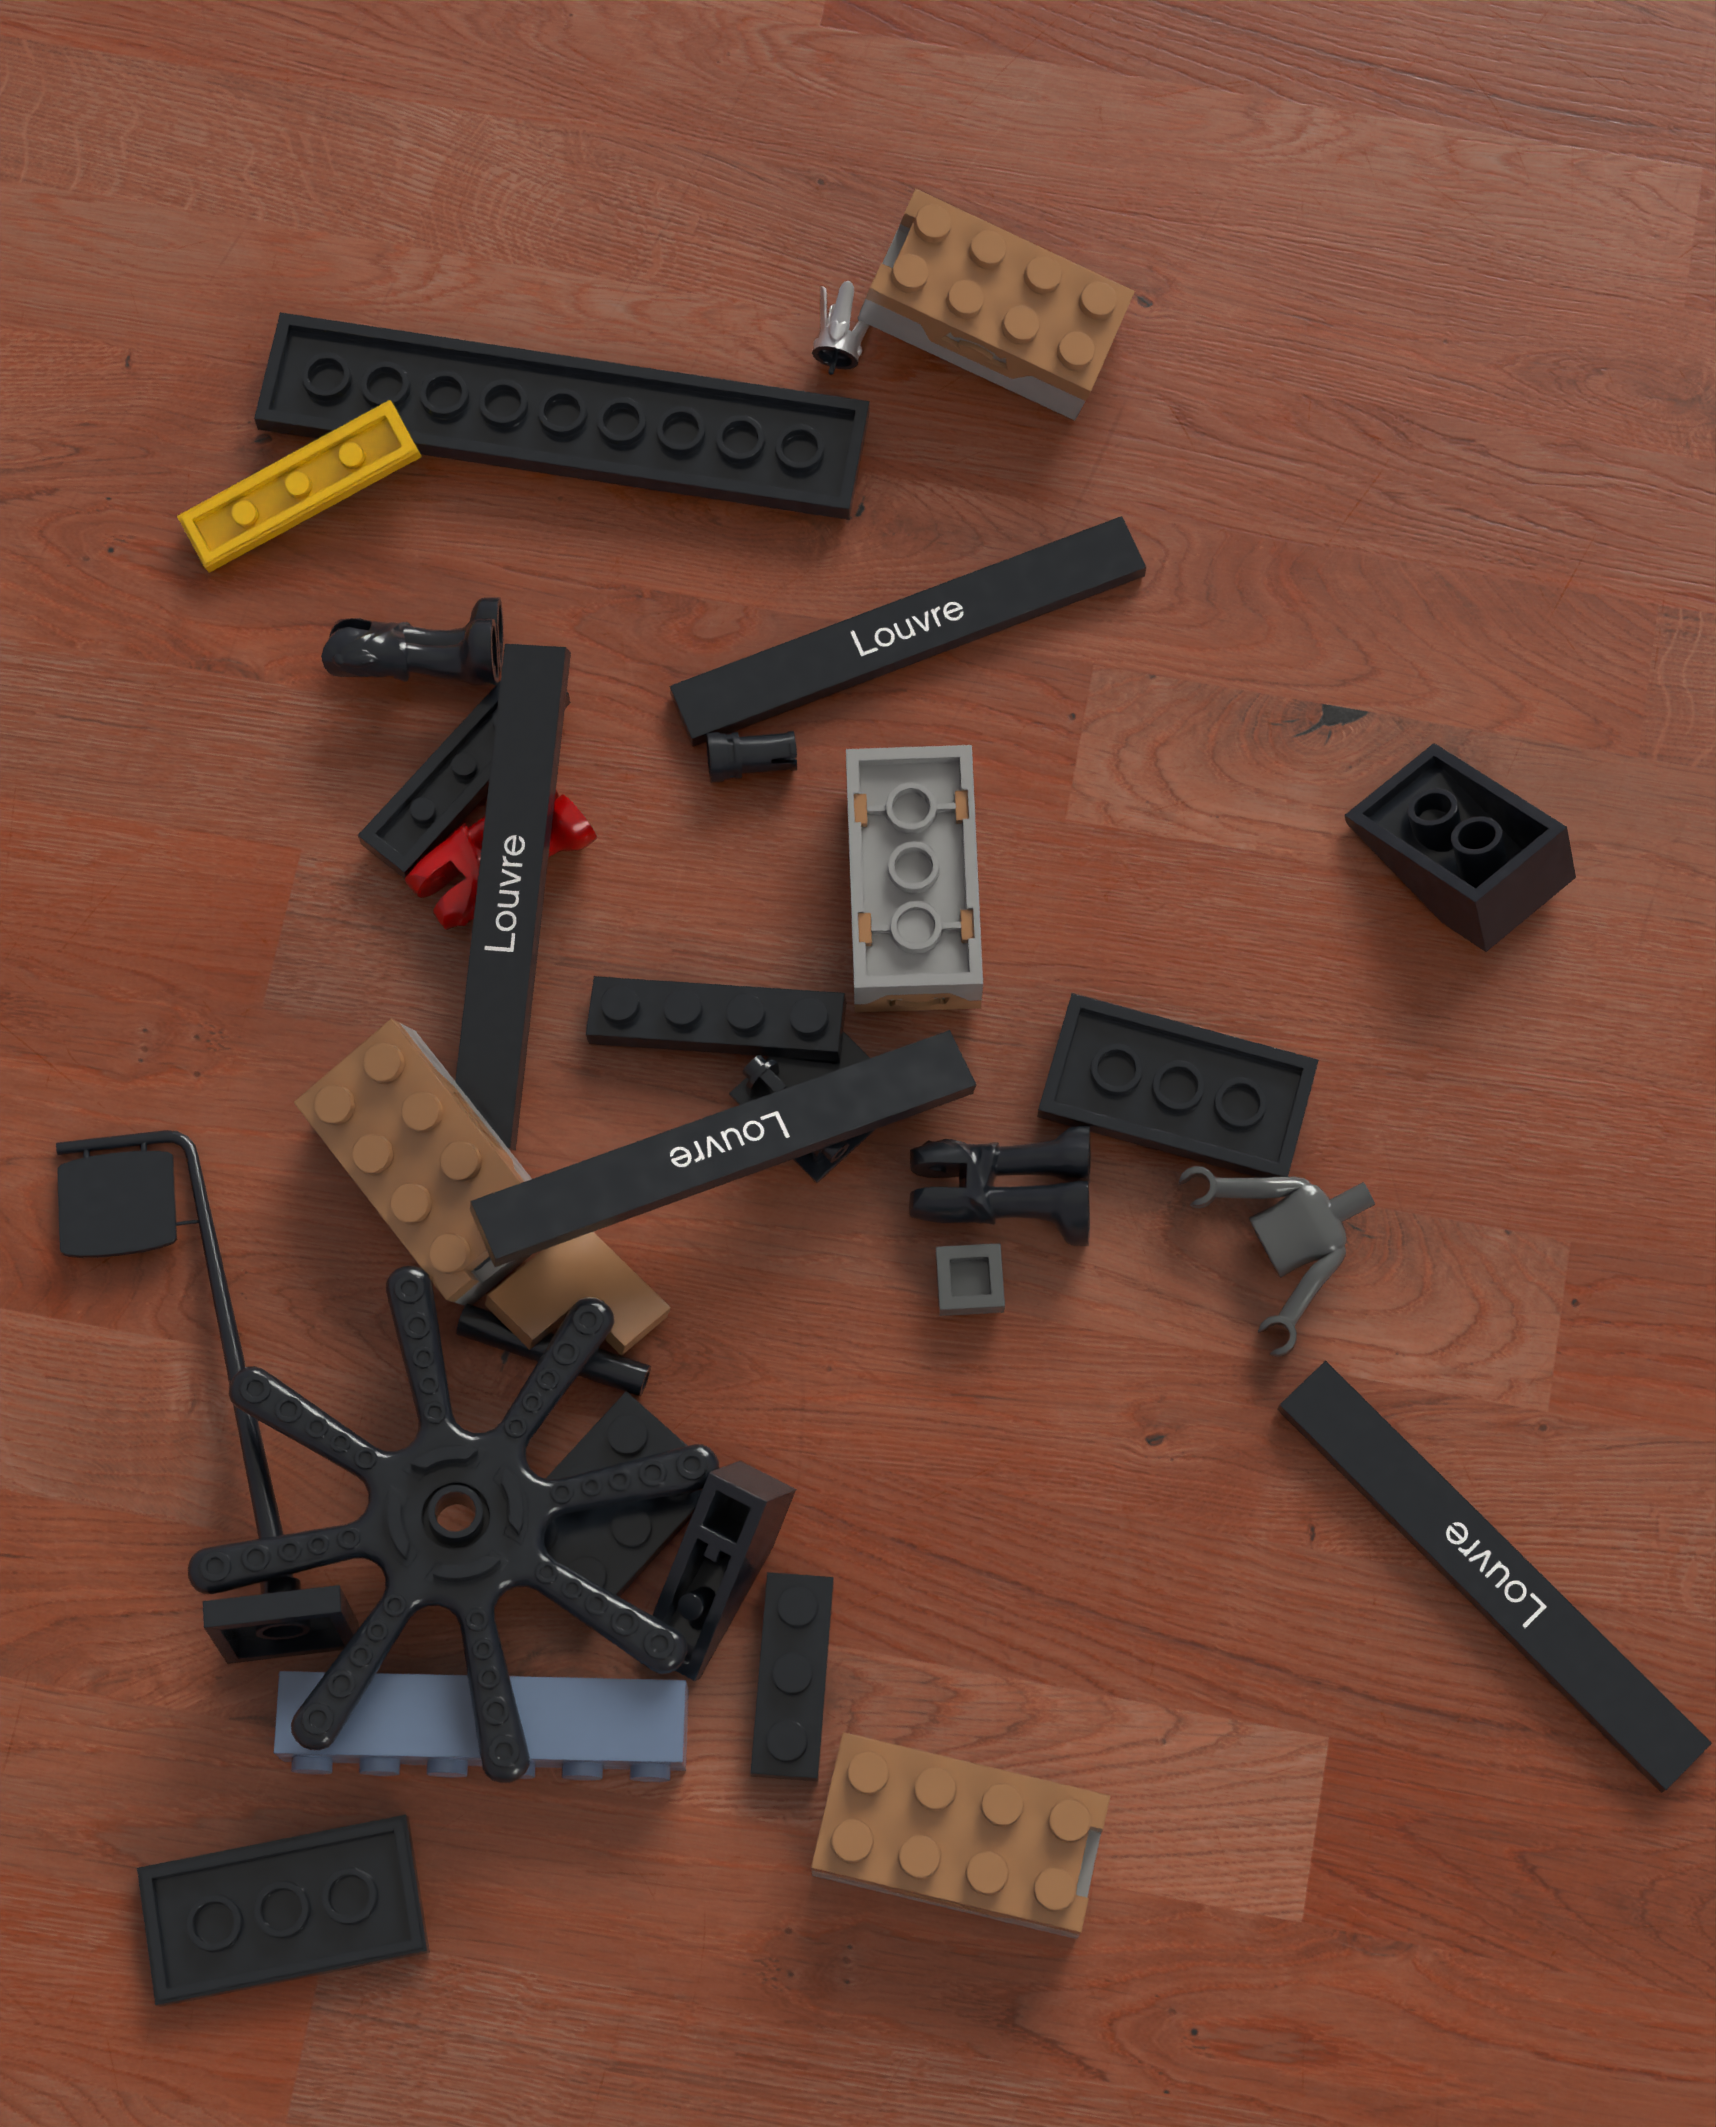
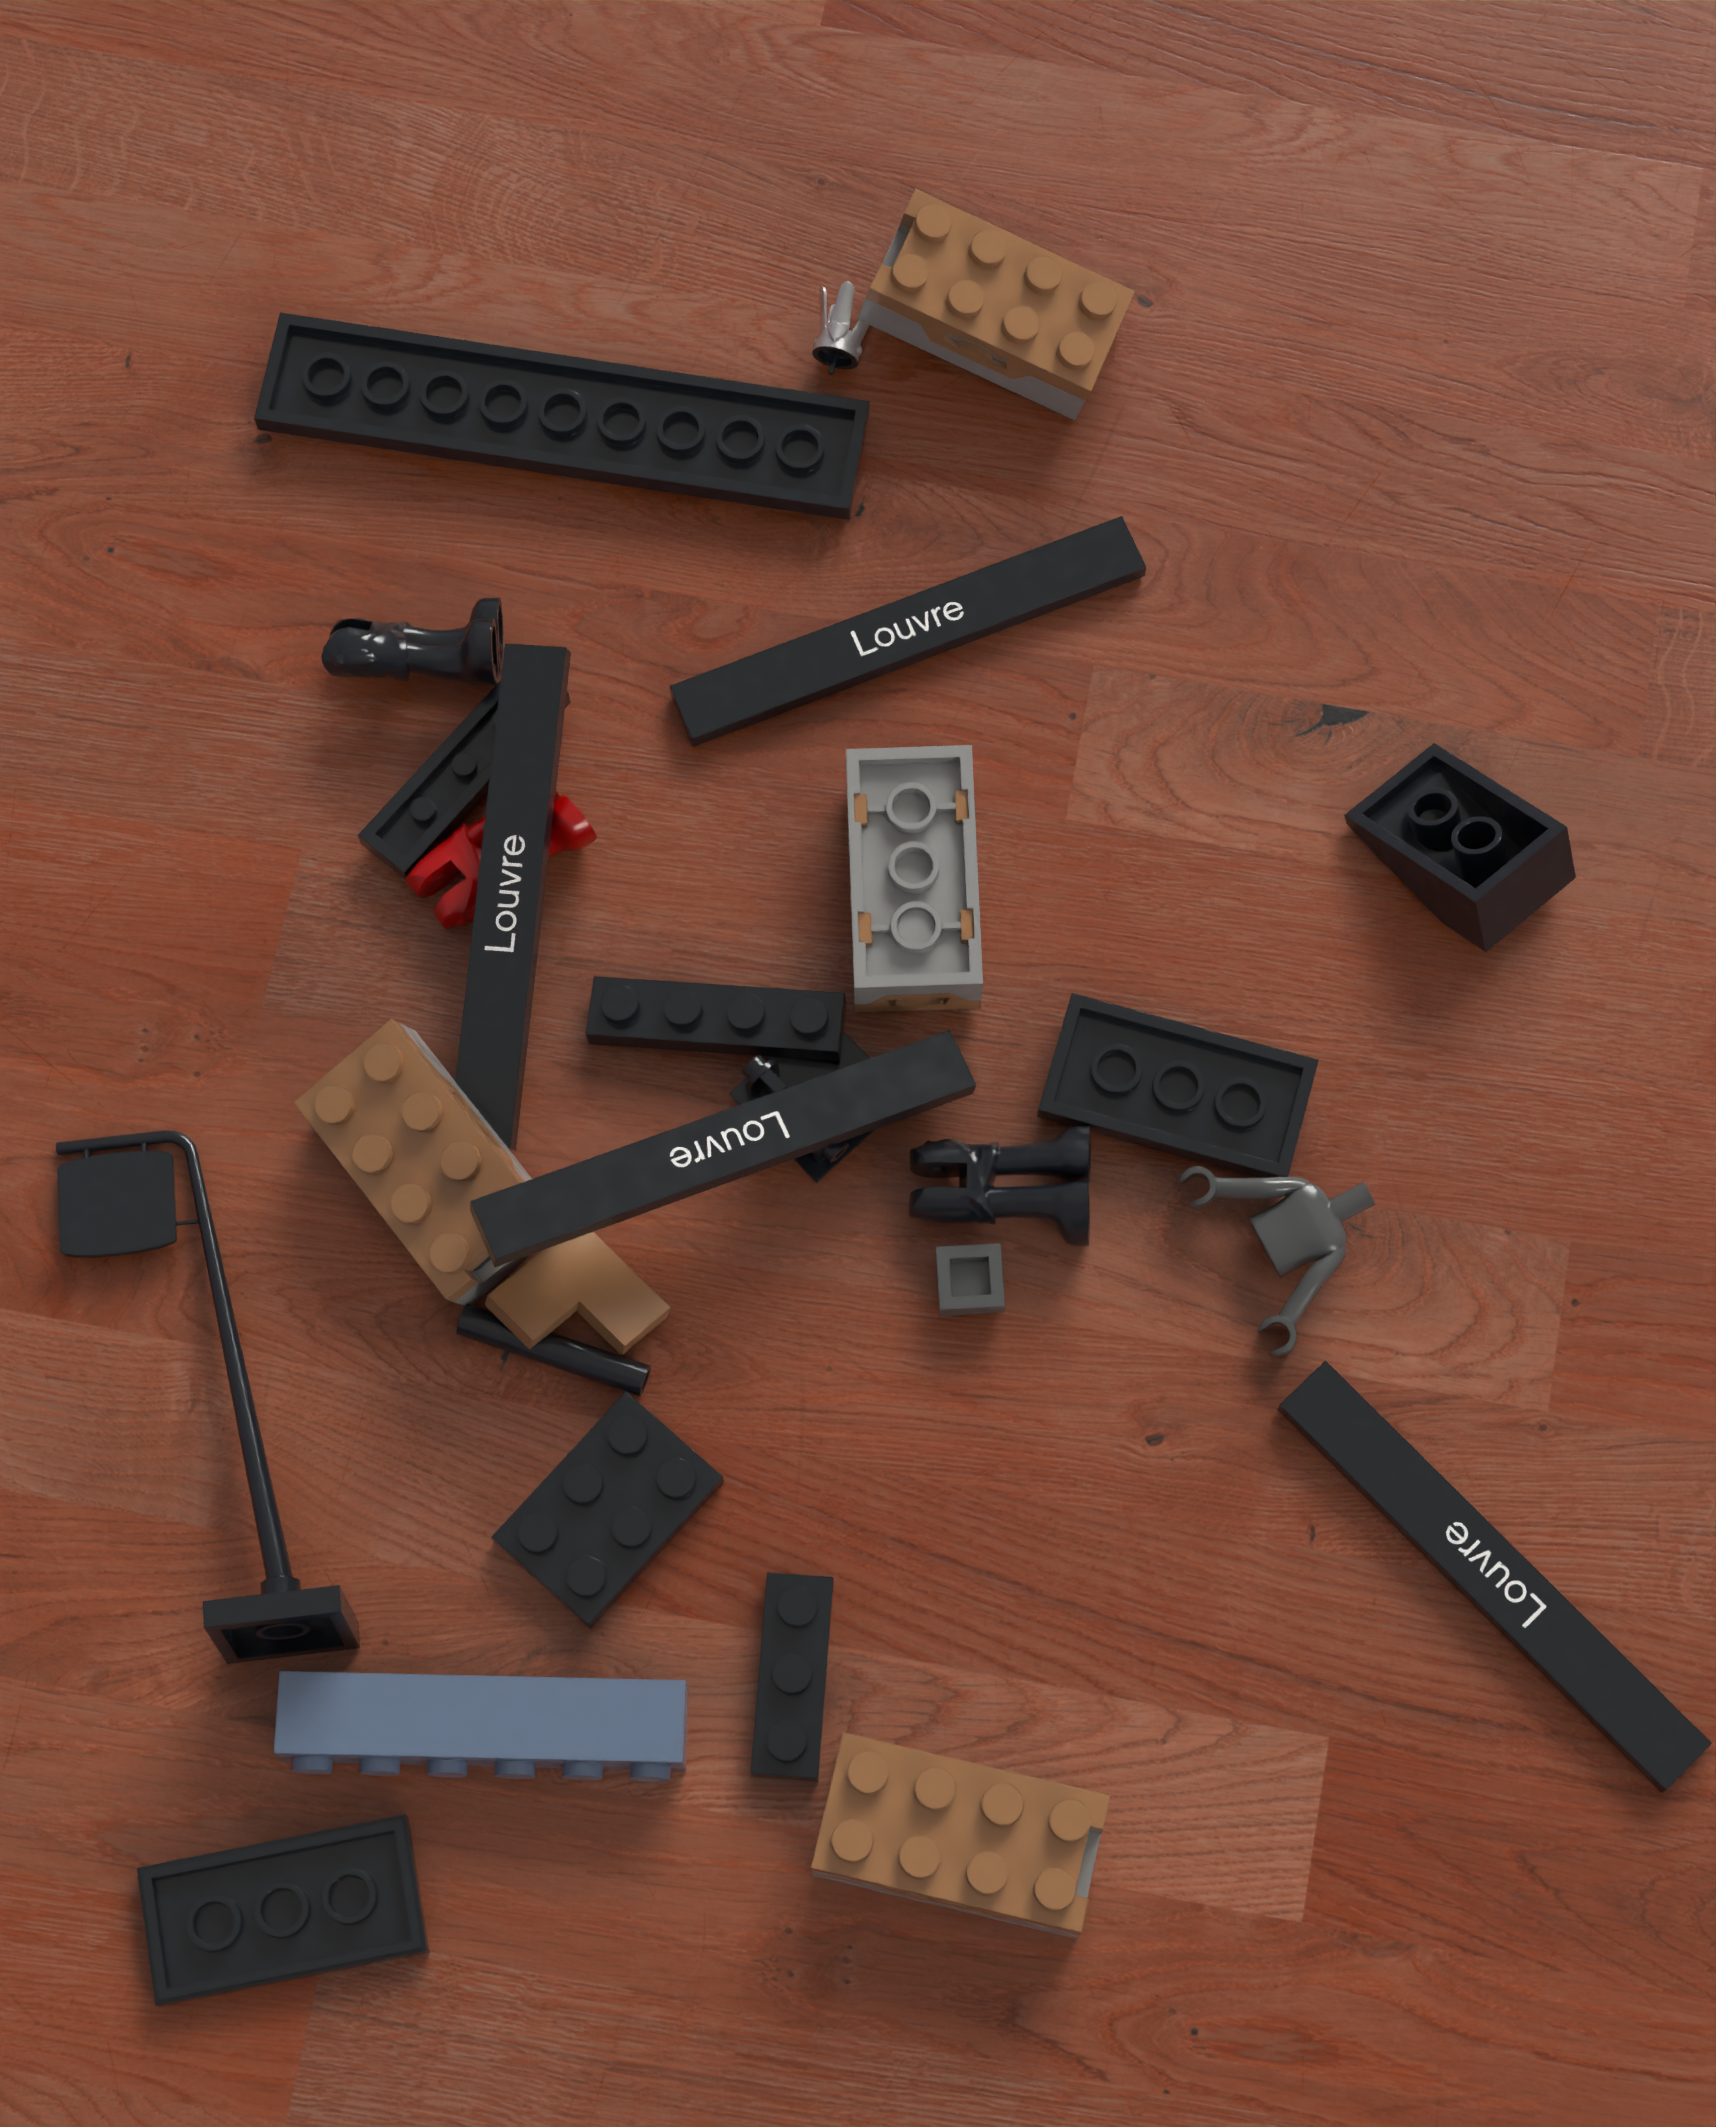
yellow tile [177,400,422,573] -> none
black animal [188,1266,719,1783] -> none
black slope [652,1461,796,1681] -> none
black pin [706,731,797,783] -> none

